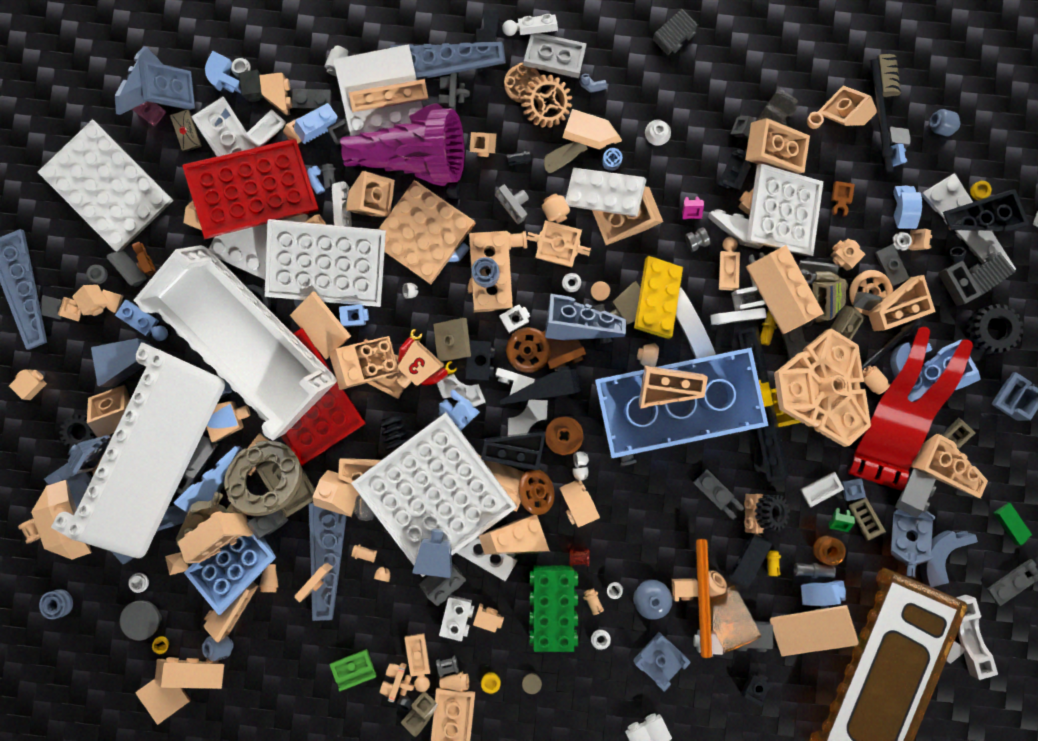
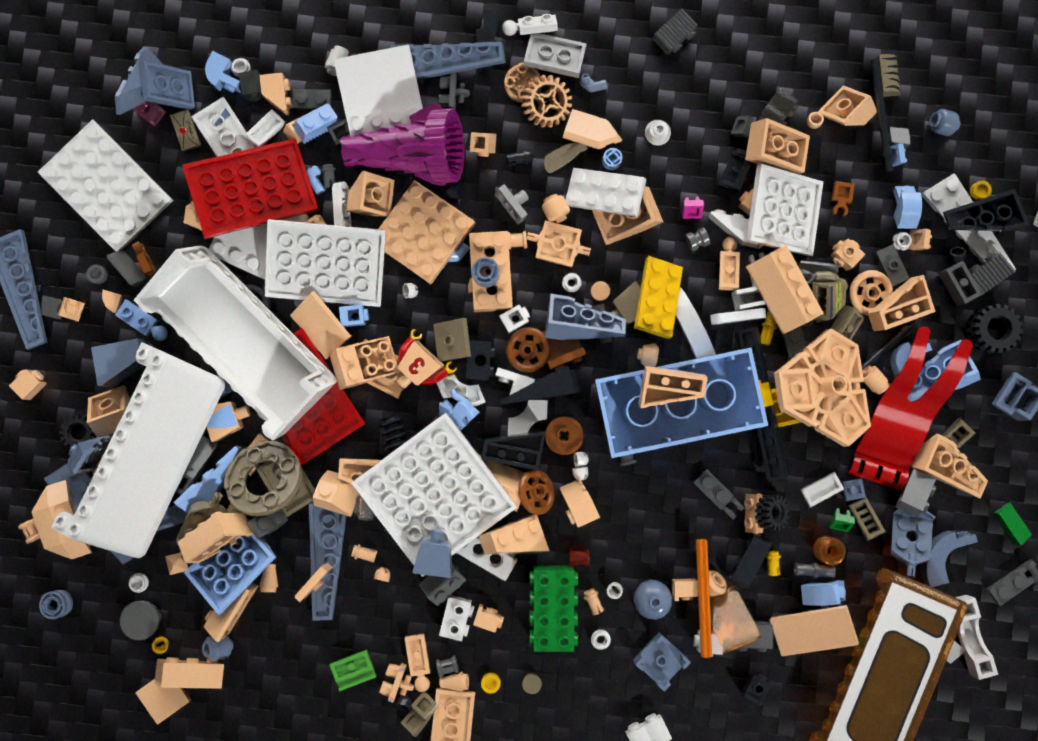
light nougat brick [72,285,109,316] -> none
light nougat tile [348,79,428,113] -> none
dark grey slope [853,292,882,311] -> none

